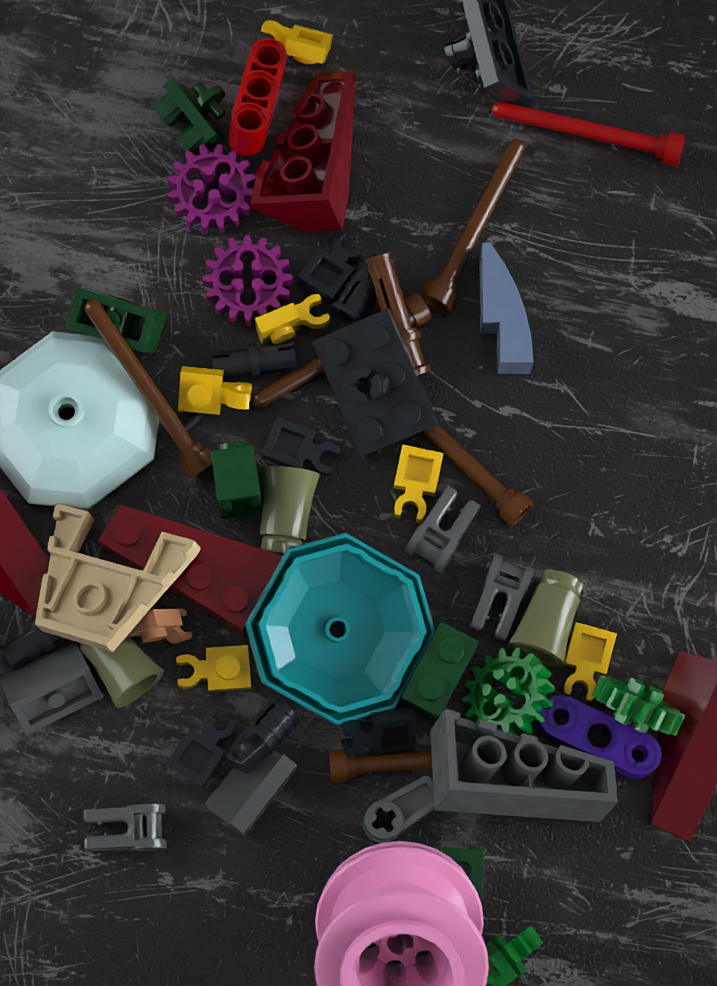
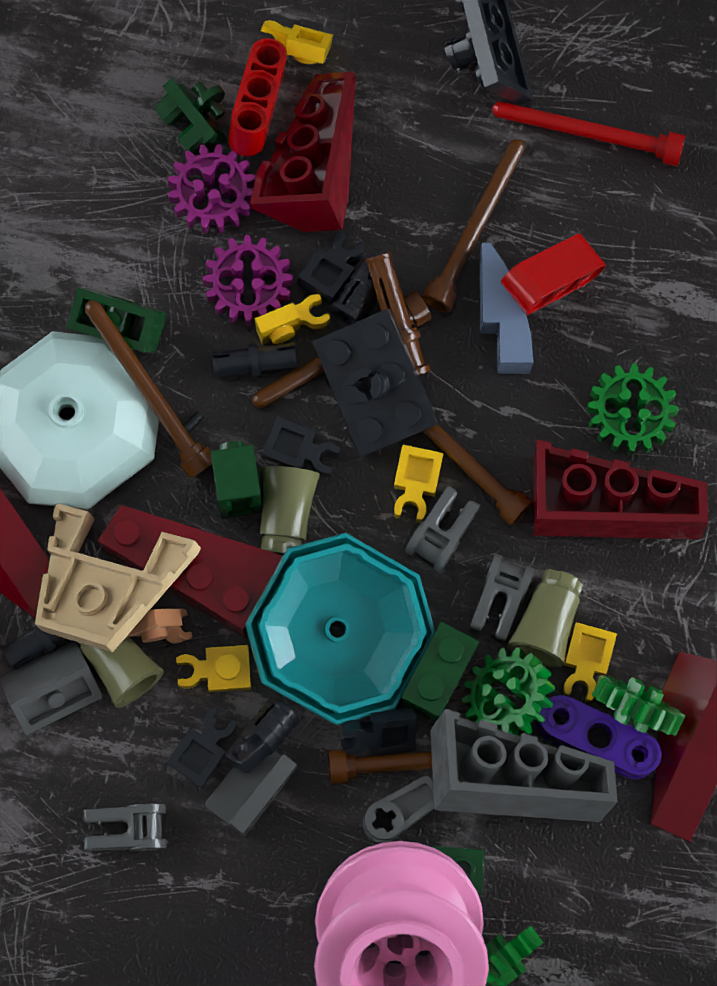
yellow plate [178,366,252,415] -> none
none -> red beam [500,233,606,315]
none -> dark red wedge [533,439,708,539]
none -> green gear [586,363,679,455]

